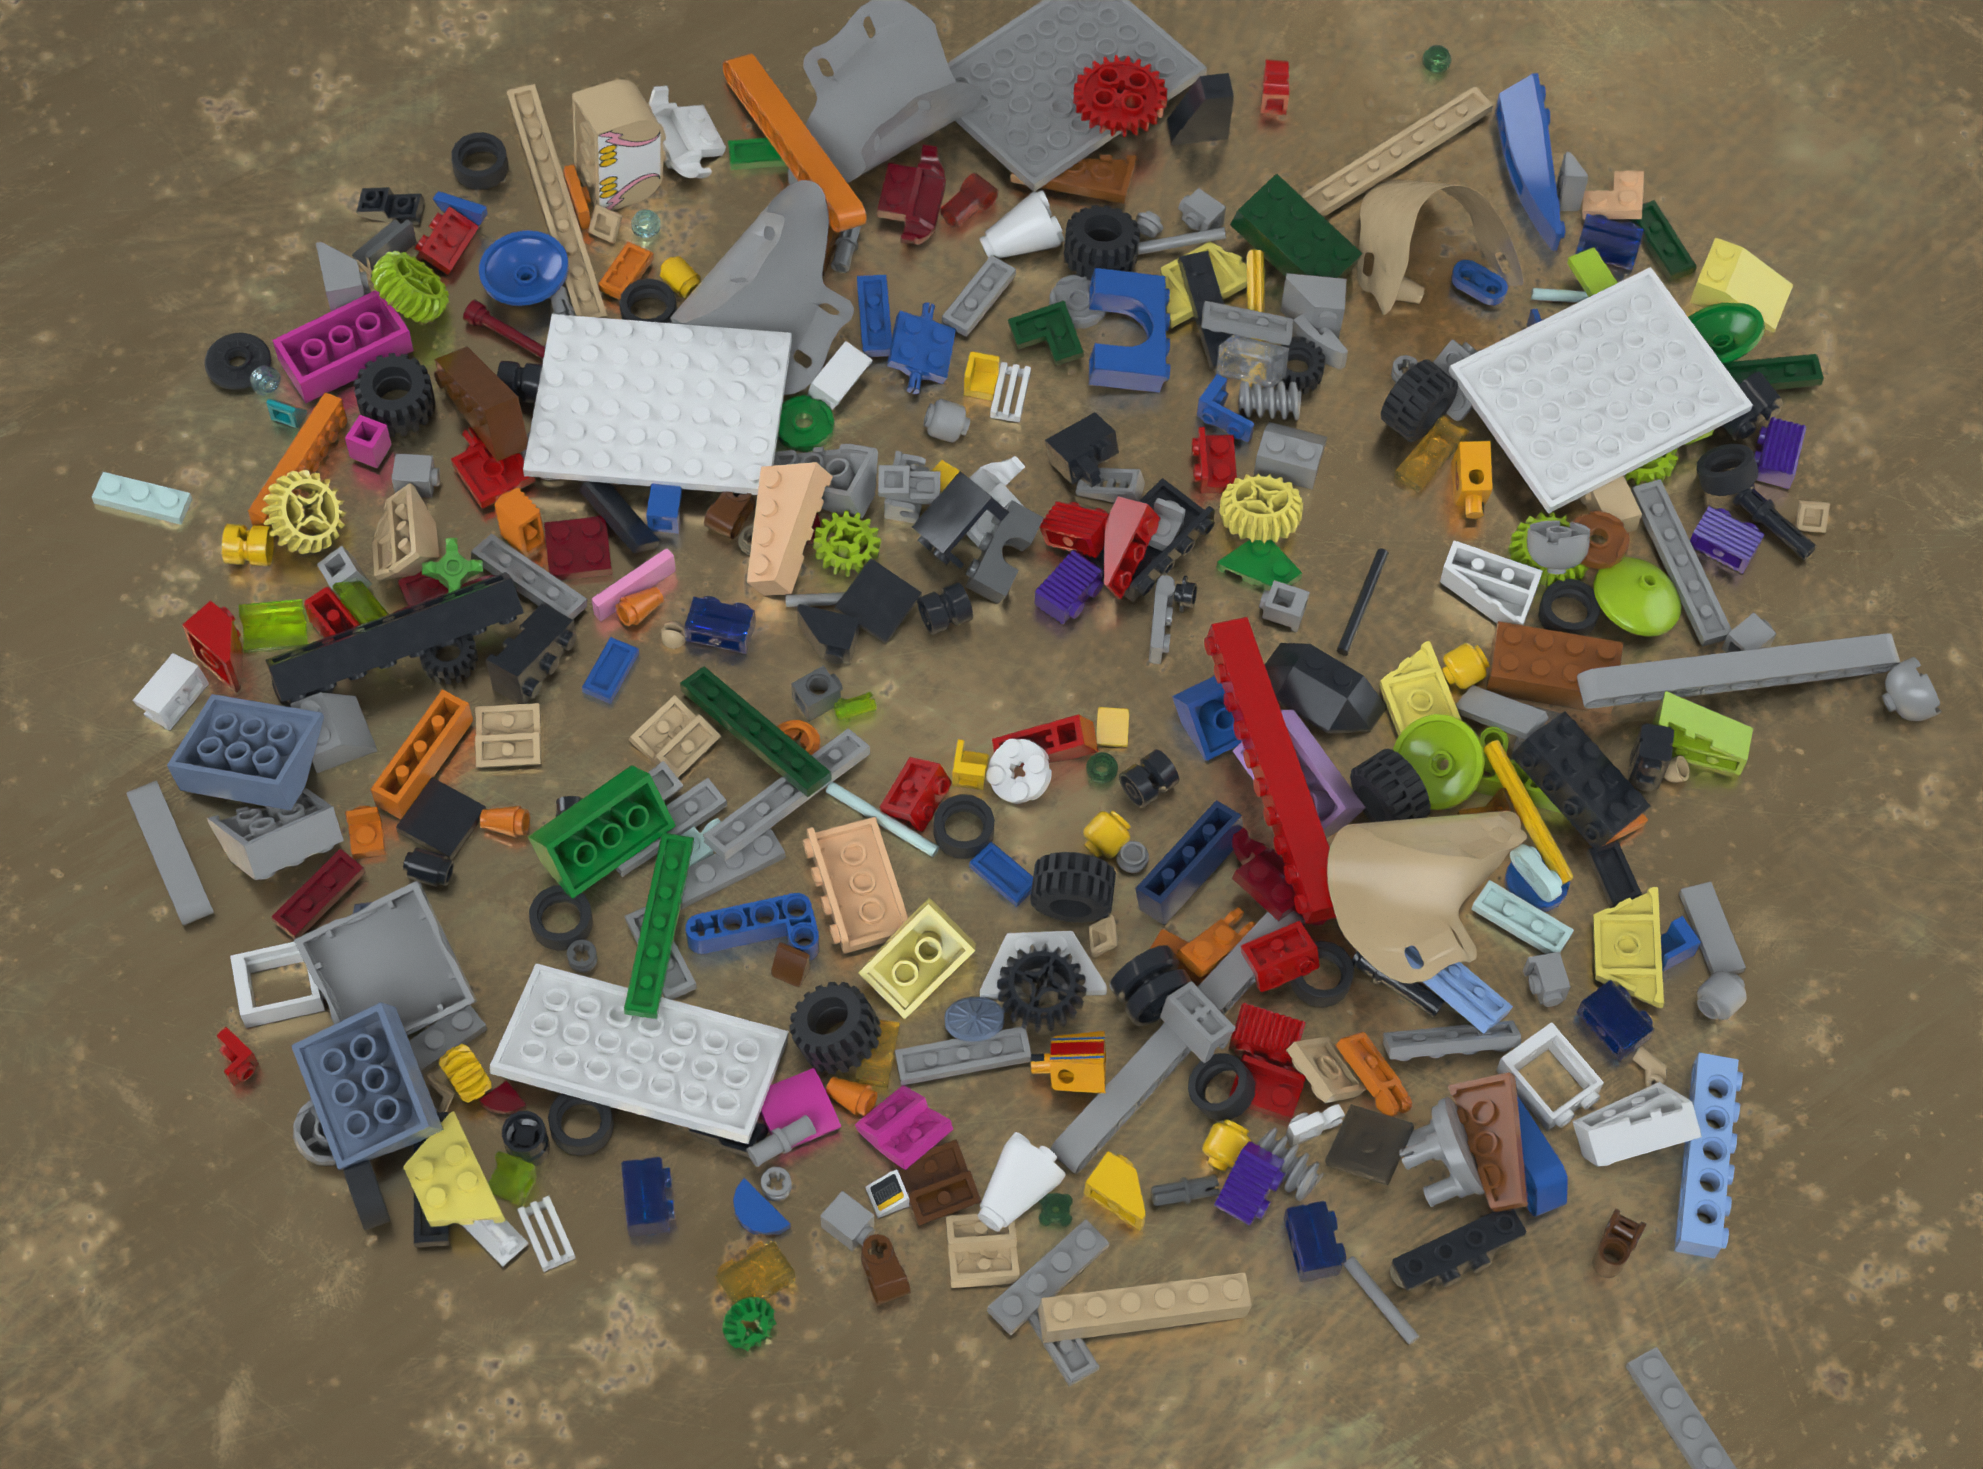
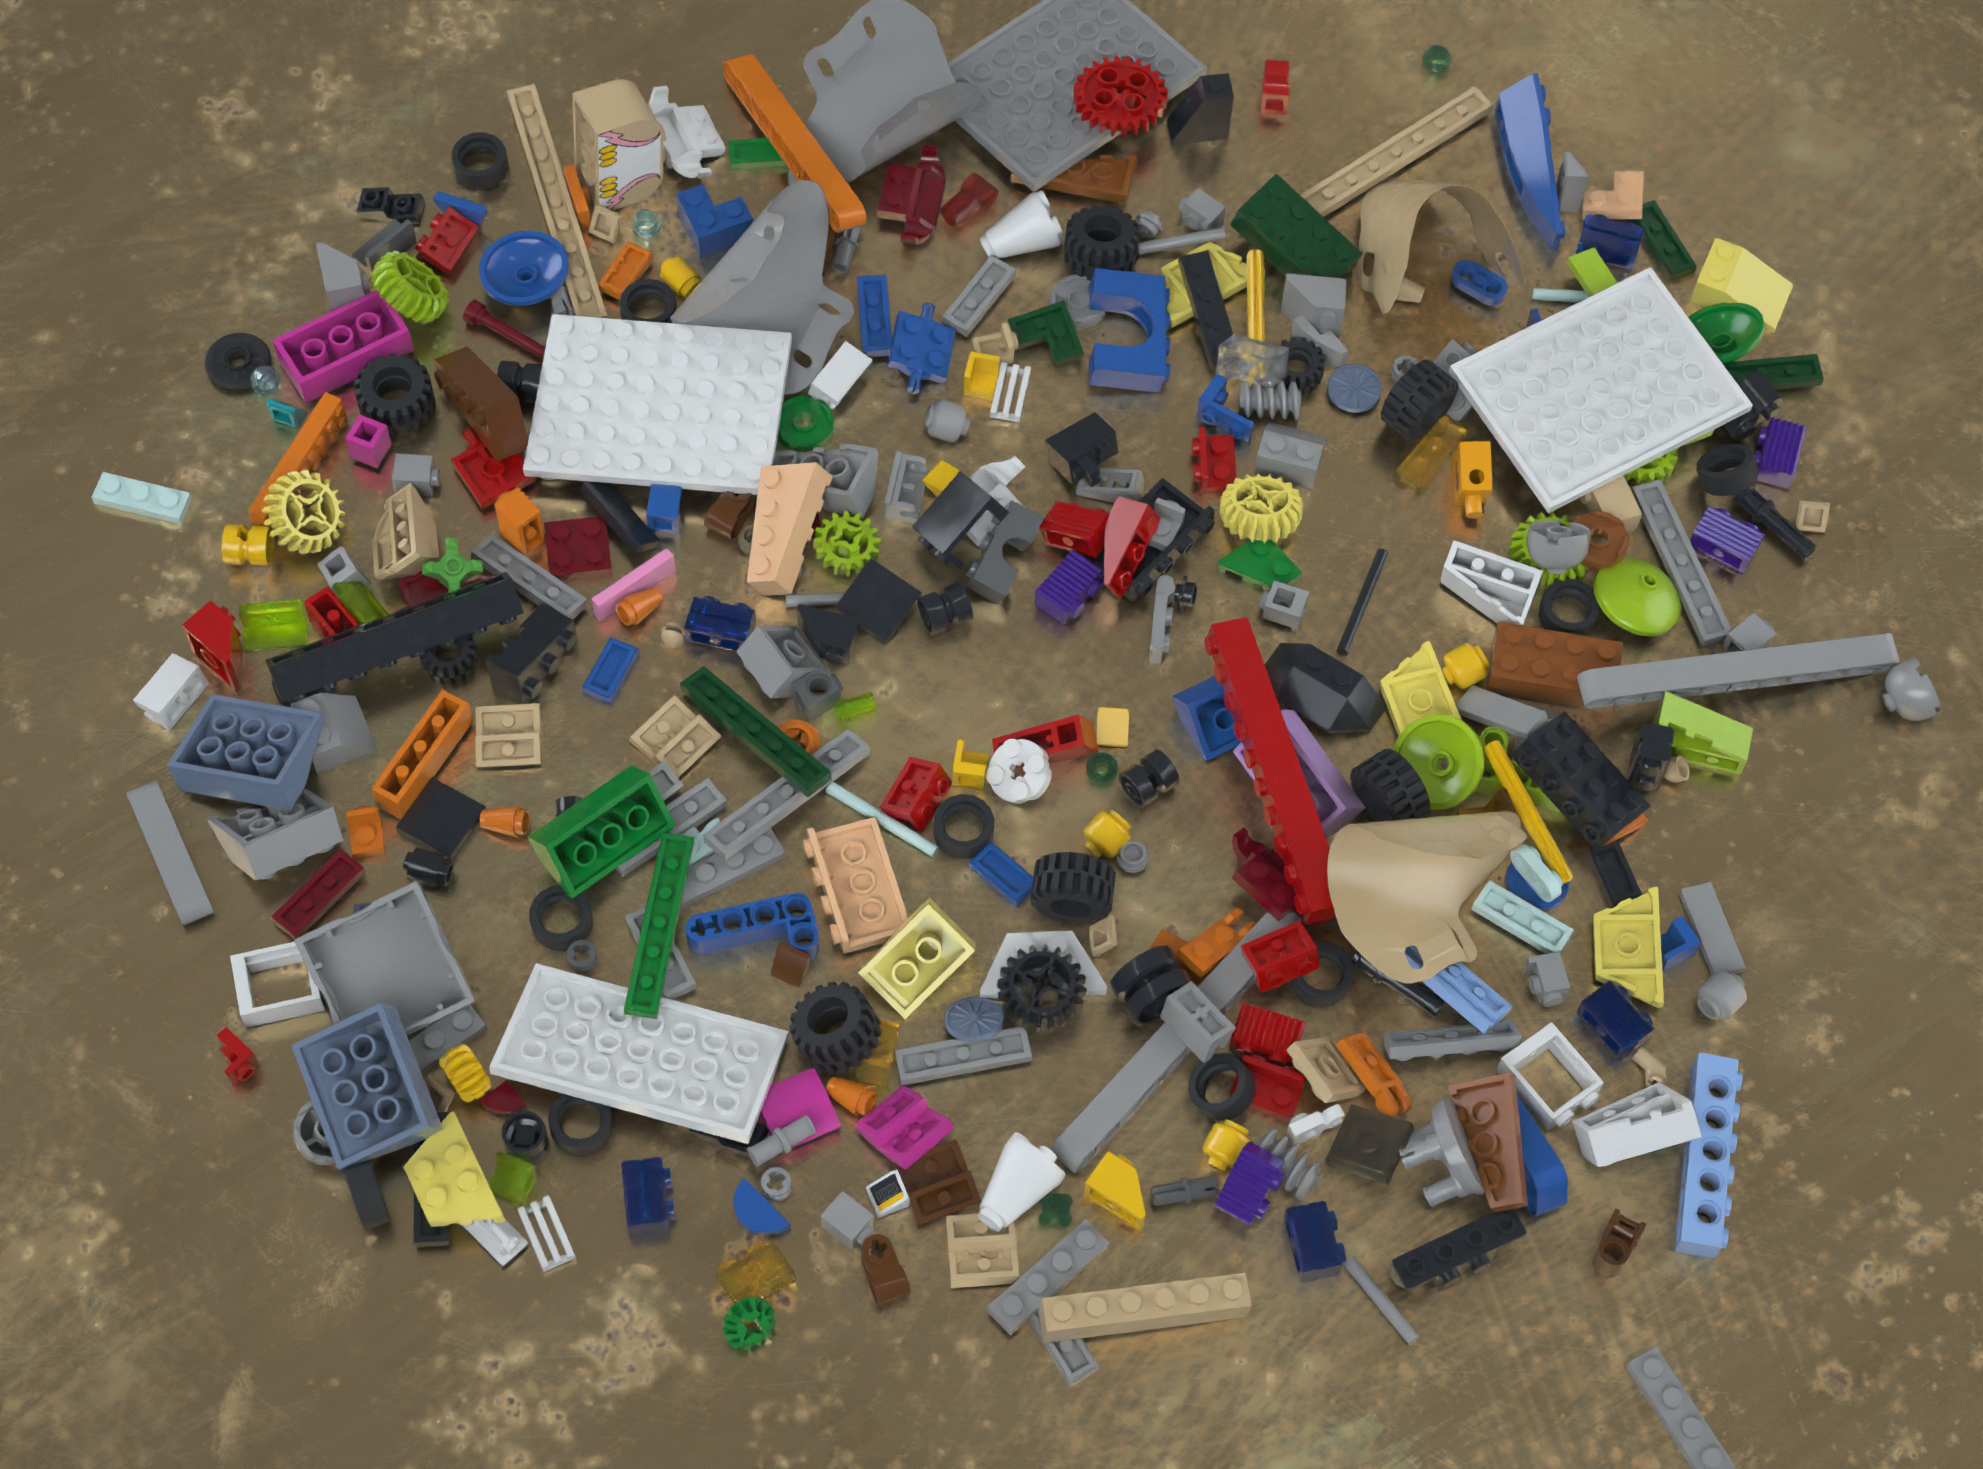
light grey slope [878,465,940,504] -> none
light orange torso [1031,1031,1107,1093] -> none
dark blue brick [1135,800,1243,926] -> none
light grey plate [1201,301,1293,346] -> none
none -> blue brick [676,184,754,259]
none -> light grey slope [736,626,831,698]
none -> tan bracket [971,322,1018,365]
none -> sand blue wheel [1327,364,1382,413]

